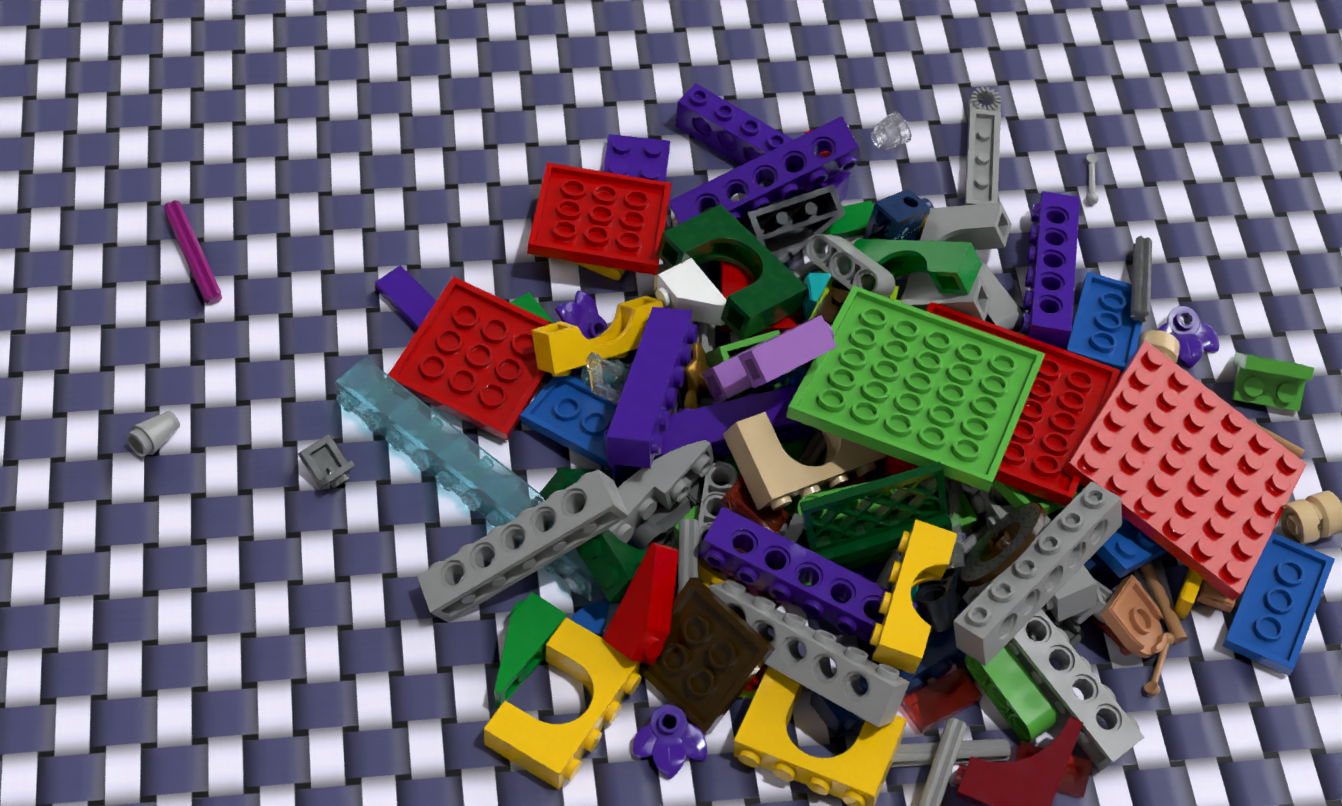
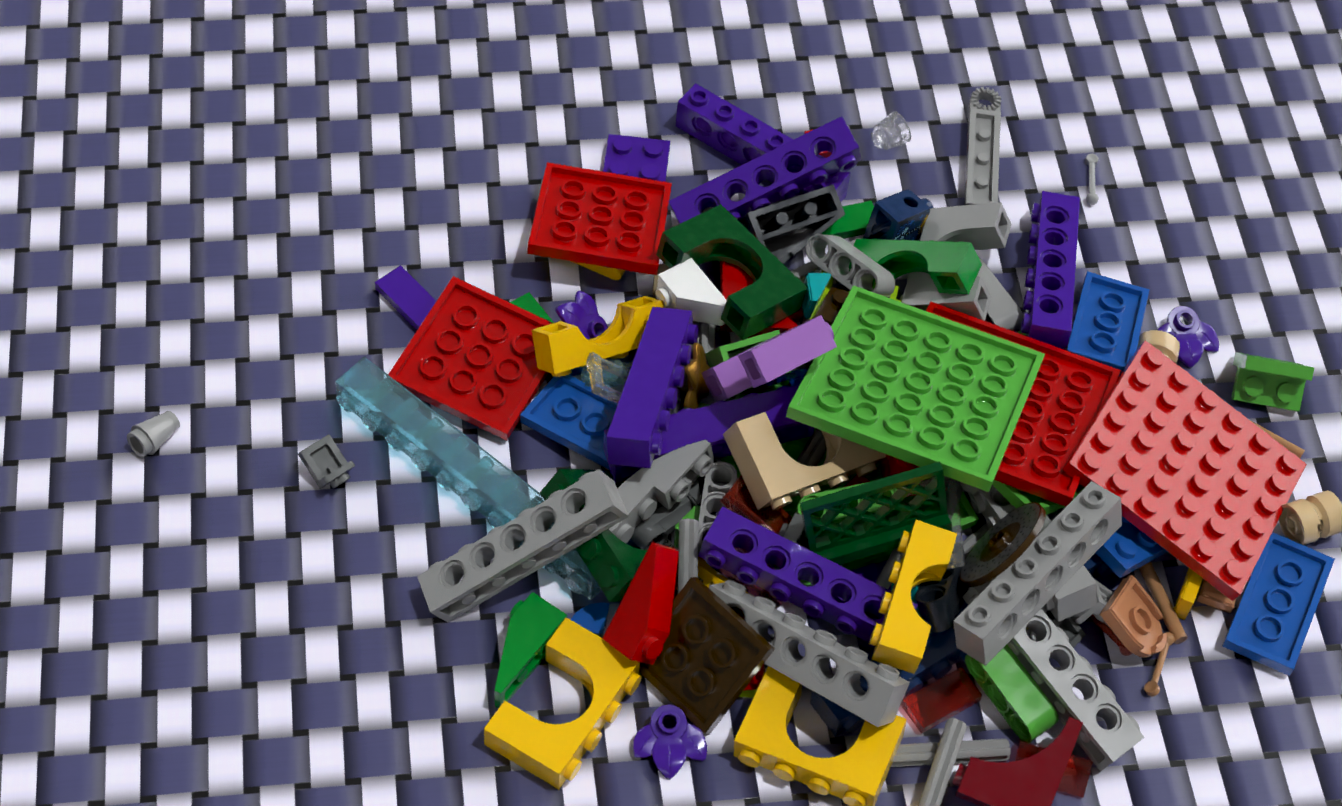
magenta axle [164,200,222,305] -> none
dark grey axle [1130,235,1152,323] -> none

